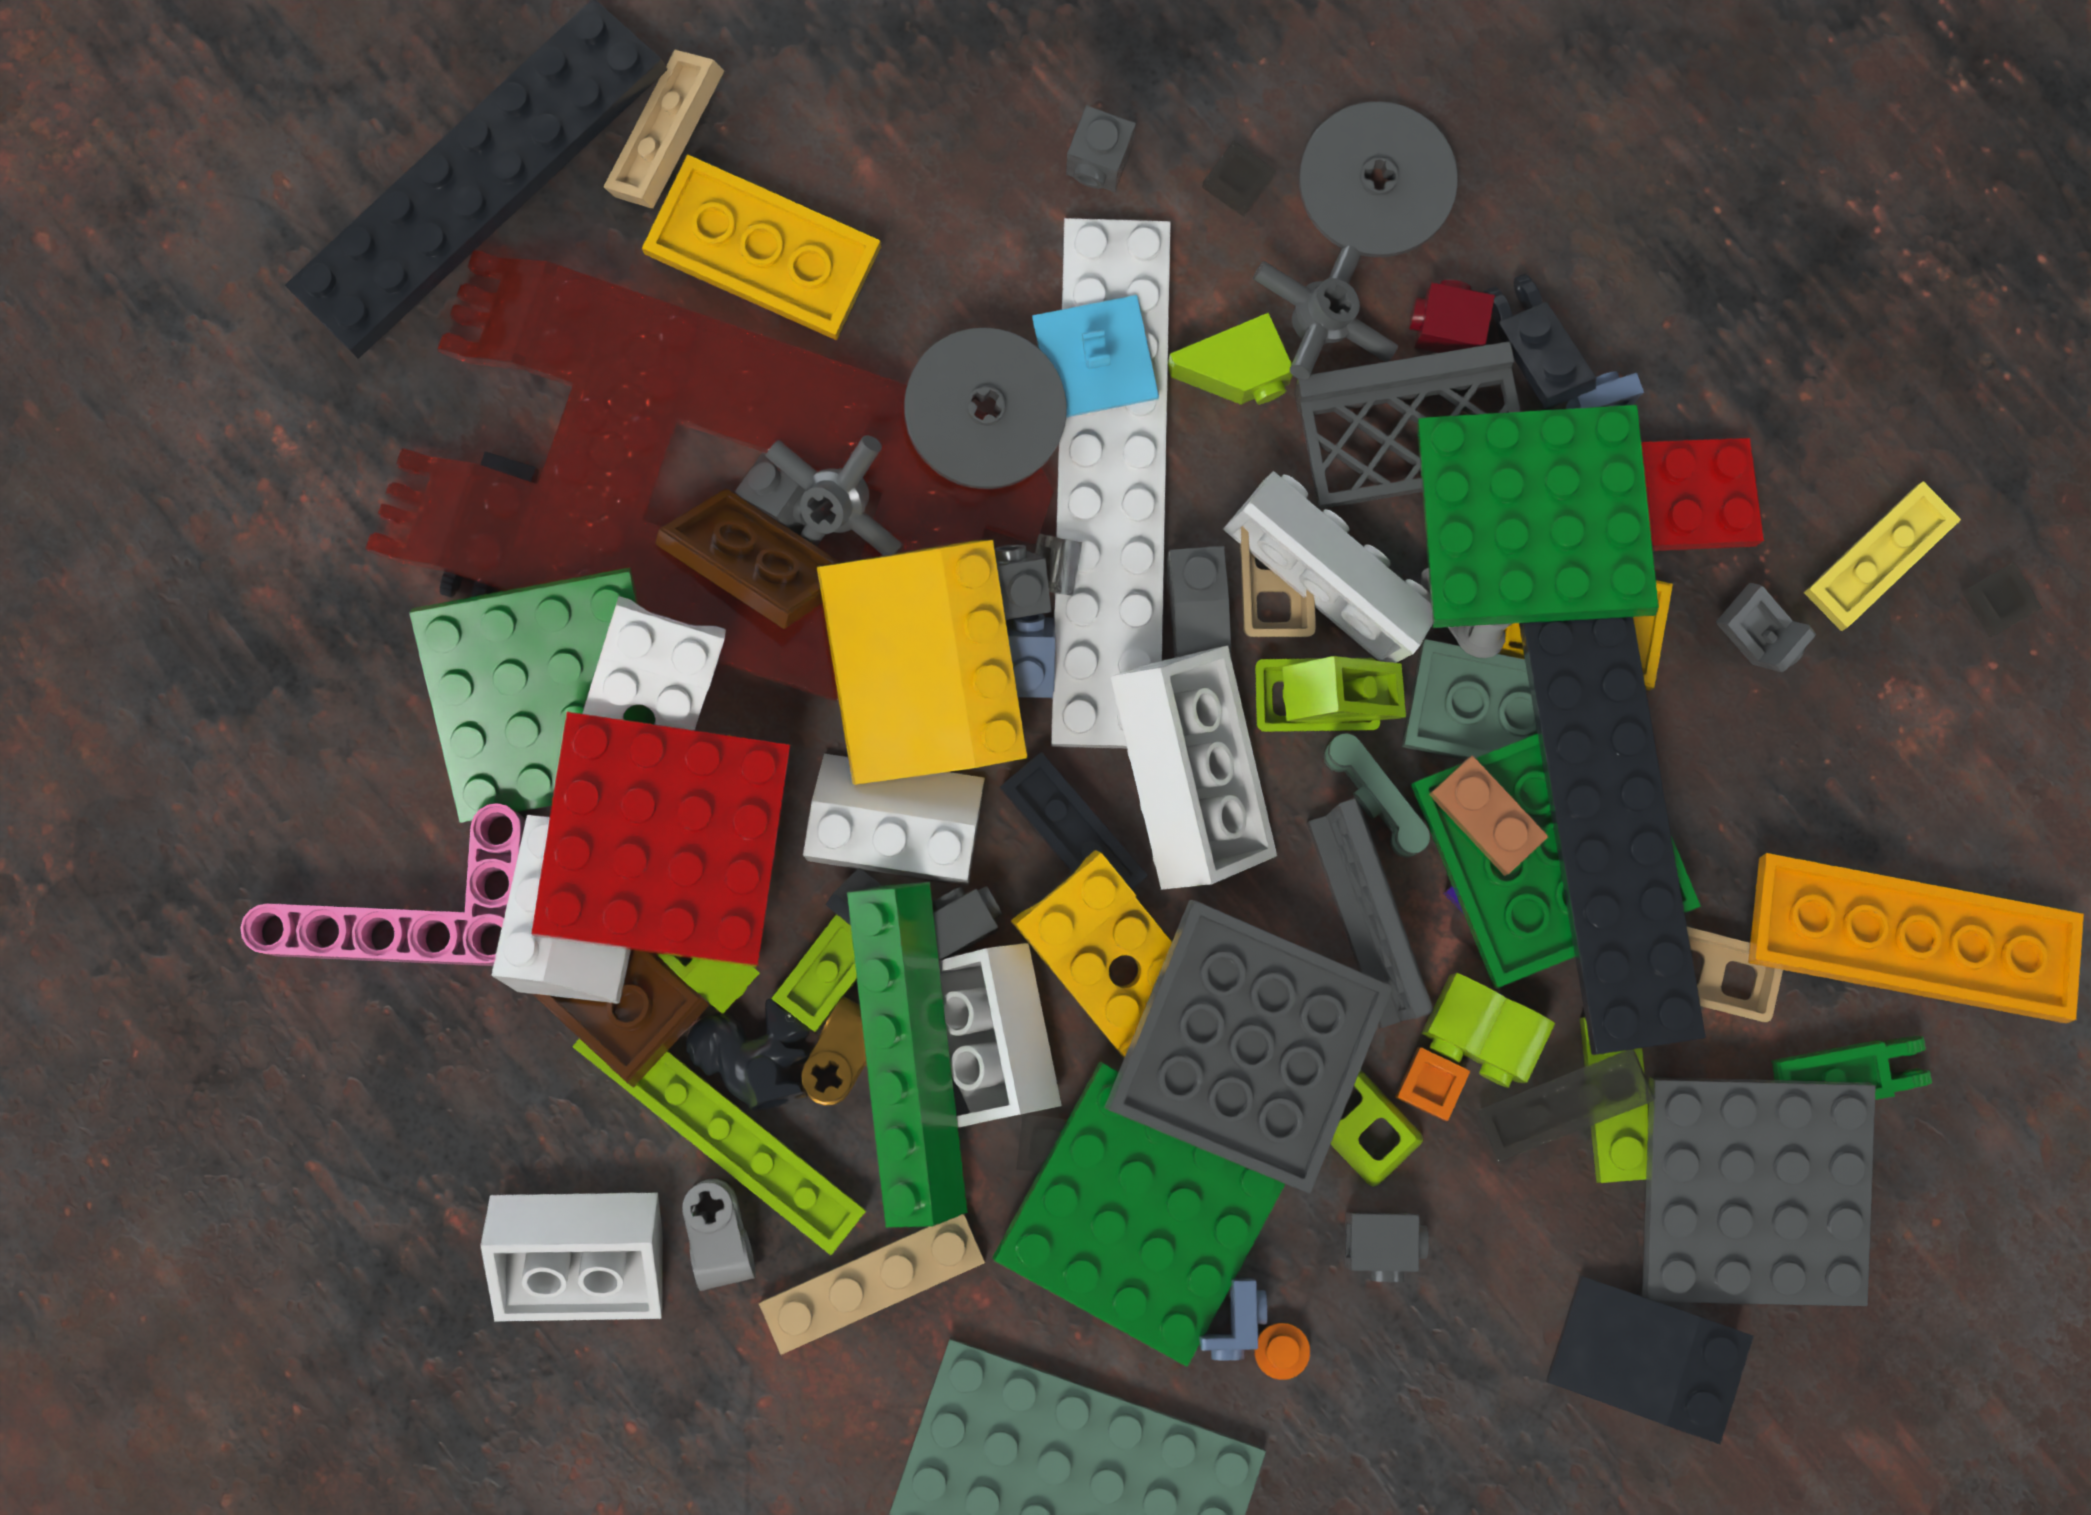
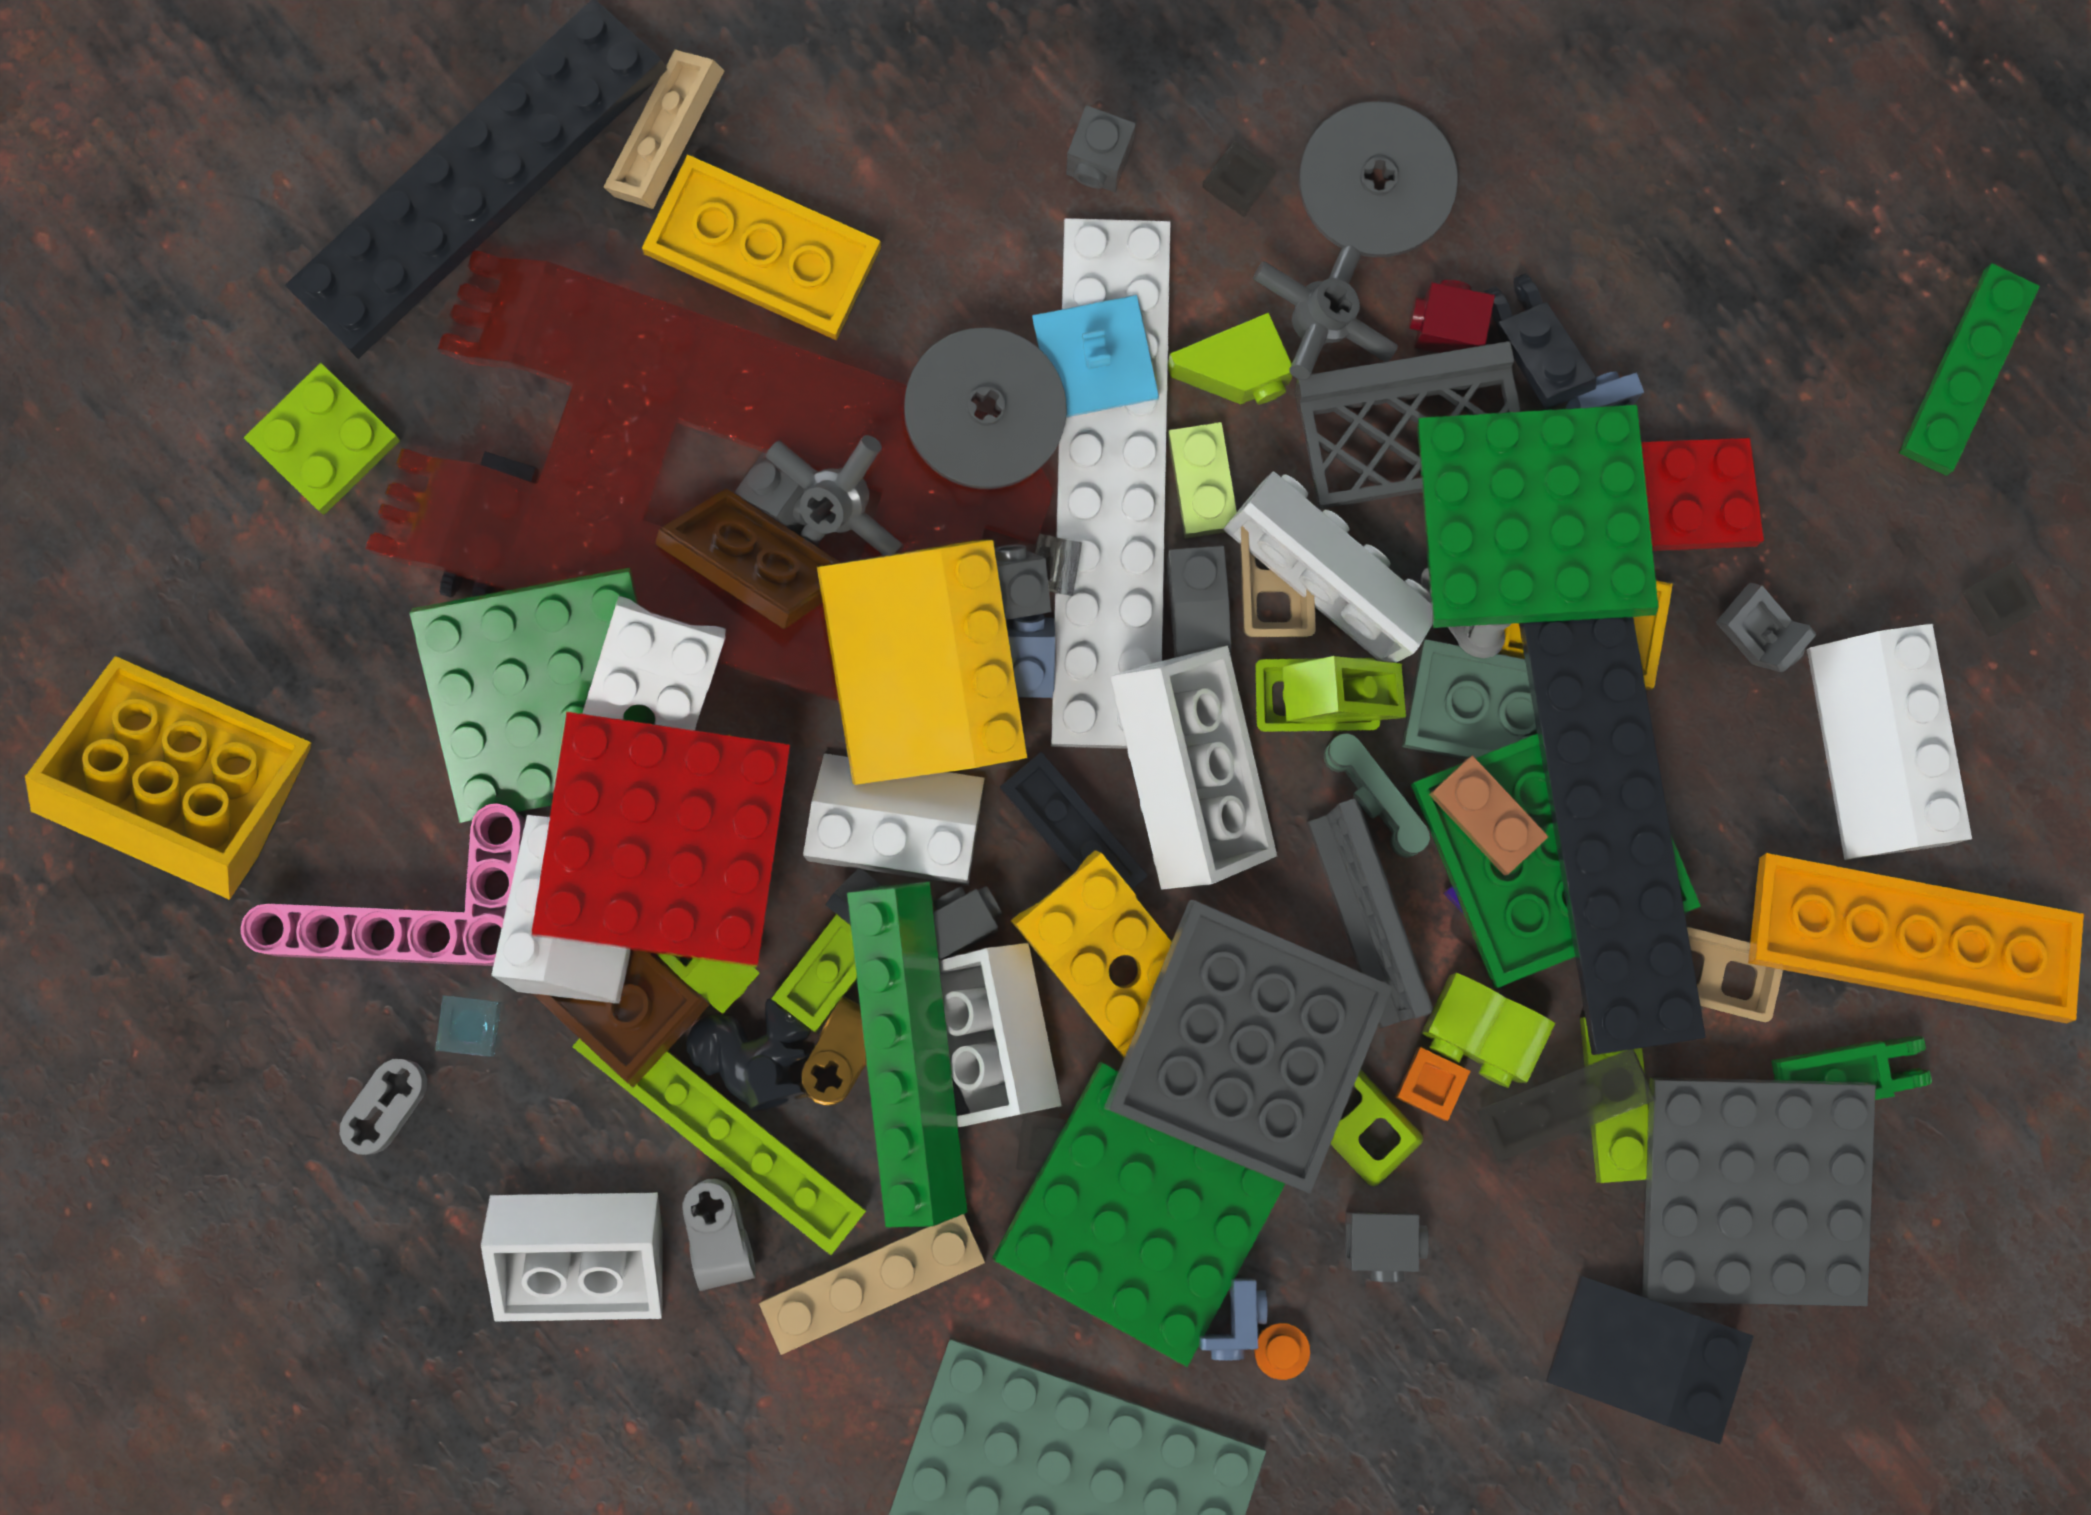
light yellow plate [1804,481,1961,631] -> none
none -> yellow slope [25,656,311,900]
none -> lime plate [244,363,400,515]
none -> light grey beam [340,1059,427,1155]
none -> clear light blue plate [435,995,502,1057]
none -> yellowish green plate [1168,422,1237,538]
none -> white slope [1807,624,1972,860]
none -> green plate [1898,263,2040,476]

